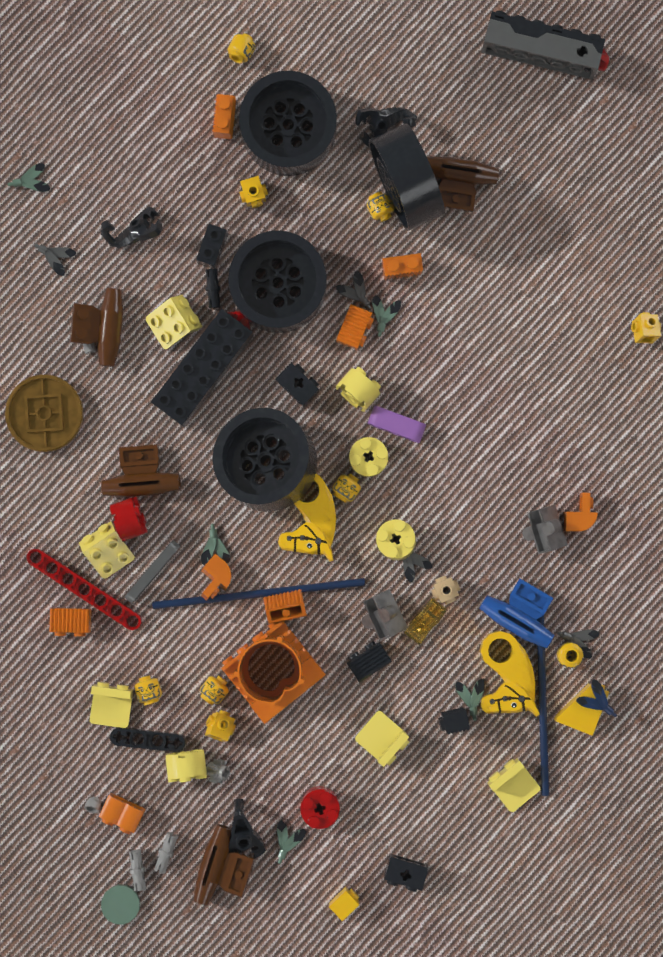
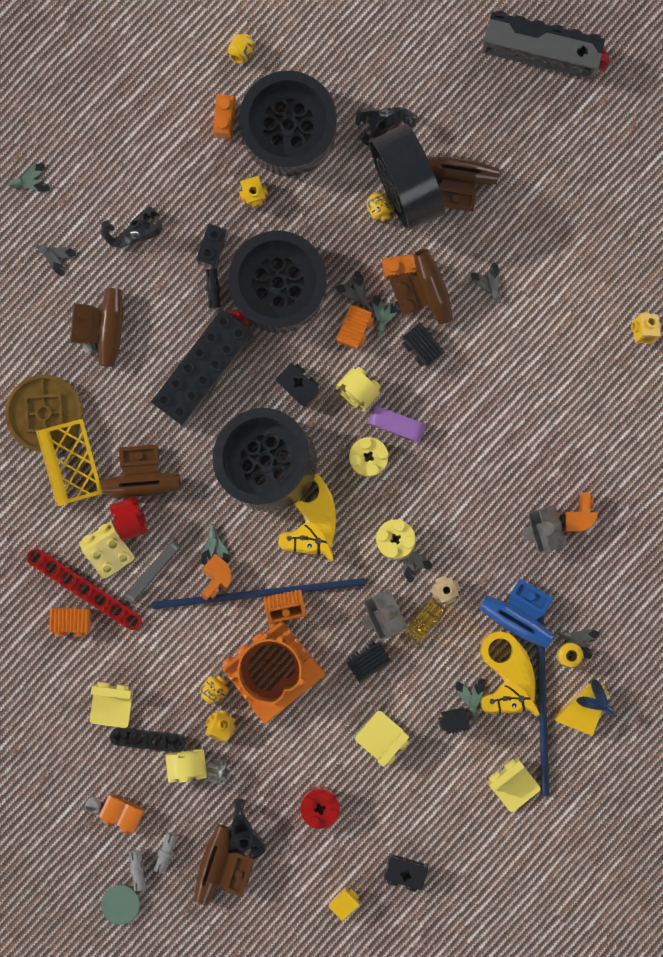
yellow head [134,675,162,705] -> none
light yellow bracket [146,295,203,349] -> none
sand green piece [277,820,306,864] -> none
yellow head [332,474,361,503] -> none
none -> yellow fence [36,419,102,506]
none -> reddish brown plate [390,249,453,324]
none -> black brick [402,323,445,368]
none -> dark grey piece [470,263,501,304]

